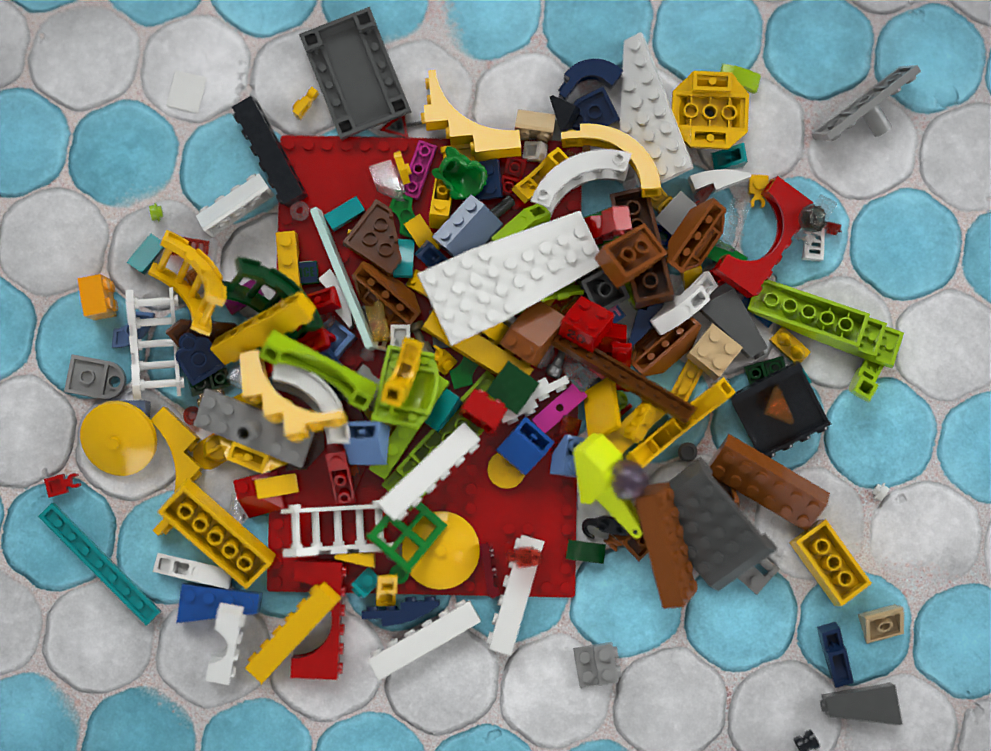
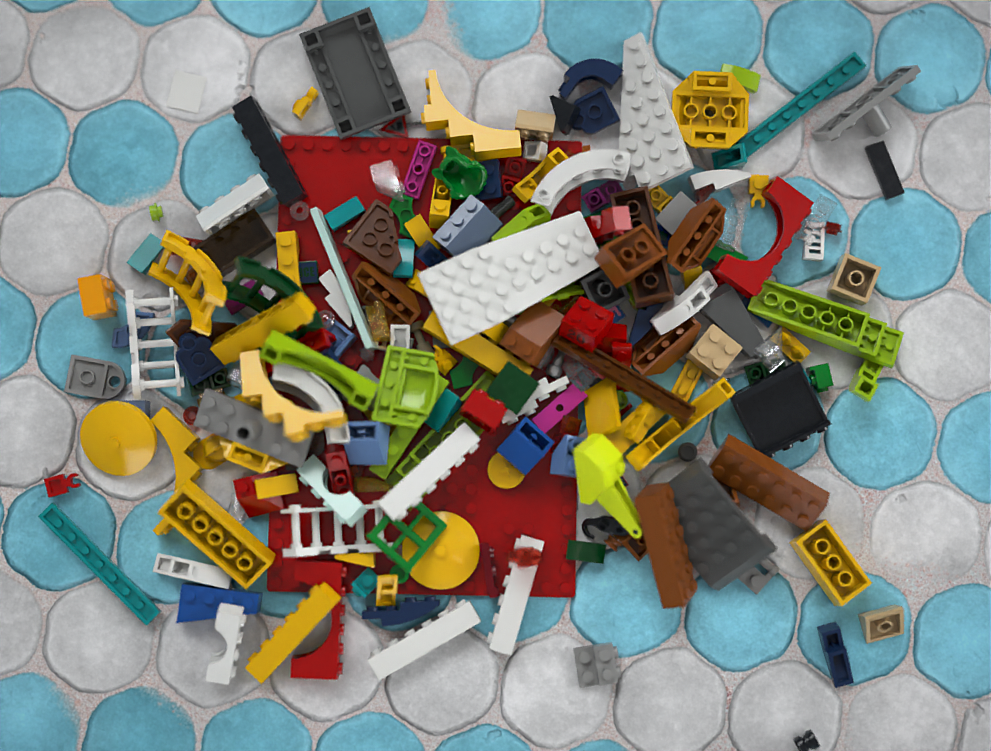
red slope [307,286,341,315] -> none
yellow arch [381,337,424,407] -> none
yellow plate [393,151,412,185] -> none
yellow arch [561,123,662,197] -> none
cylinder [612,460,649,500] -> none
clear orange slope [764,385,794,424] -> none
clear smoke hair [798,203,827,233] -> none
dark grey slope [820,683,903,725] -> none
white plate [872,483,889,501] -> none
none -> dark brown slope [193,208,276,277]
none -> light aqua arch [297,454,368,527]
none -> clear yellow slope [354,476,394,492]
none -> magenta slope [582,180,624,213]
none -> teal tile [736,51,866,158]
none -> clear slope [752,326,785,373]
none -> green brick [806,363,834,393]
none -> tan brick [827,253,882,306]
none -> black tile [864,140,905,201]

